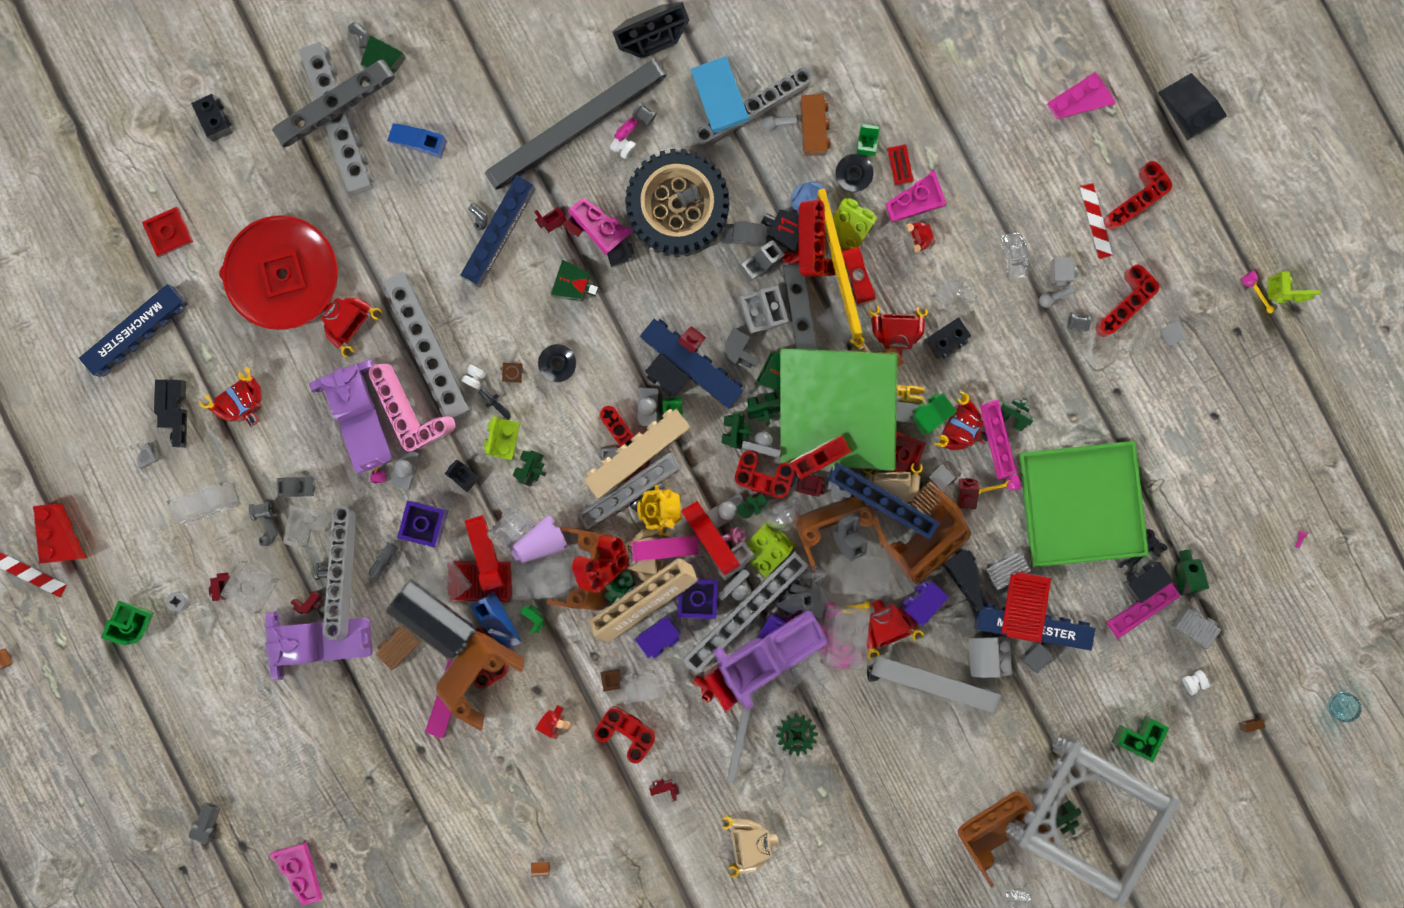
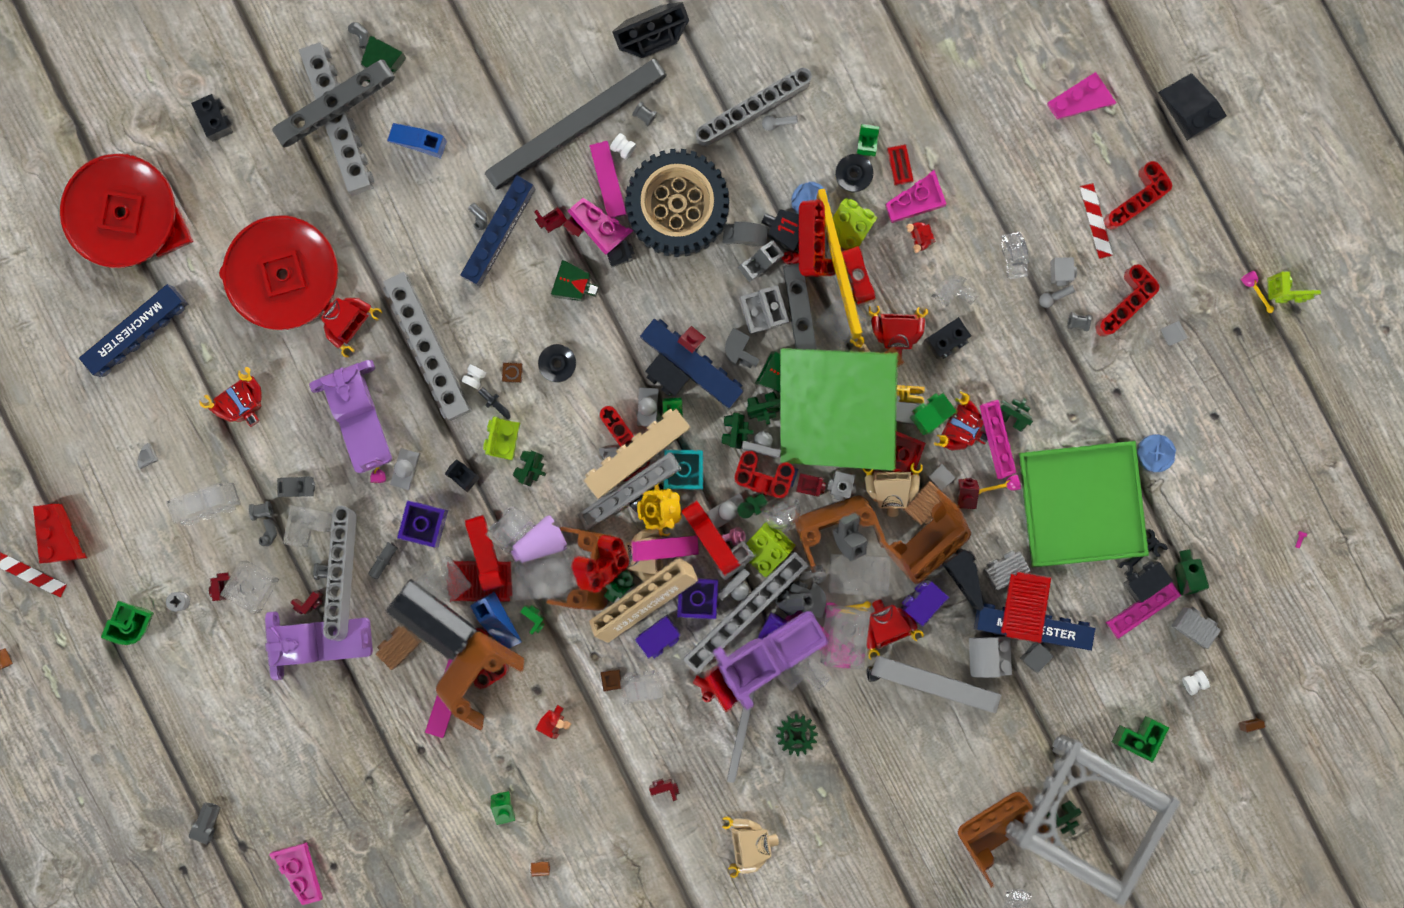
black plate [154,379,187,448] -> none
bright pink beam [369,363,456,451] -> none
red beam [594,706,655,764] -> none
dark pink axle [614,117,639,141] -> none
dark grey bush [676,184,701,208] -> none
dark azure tile [691,56,750,134] -> none
red slope [791,435,851,479] -> none
dark orange brick [800,94,831,156] -> none
dark blue brick [826,462,939,540] -> none
clear light blue hair [1328,691,1362,723] -> none
none -> red dish [60,154,176,268]
none -> green bracket [491,791,515,825]
none -> dark pink tile [589,141,627,218]
none -> teal brick [664,450,703,490]
none -> medium blue tile [1137,434,1176,472]

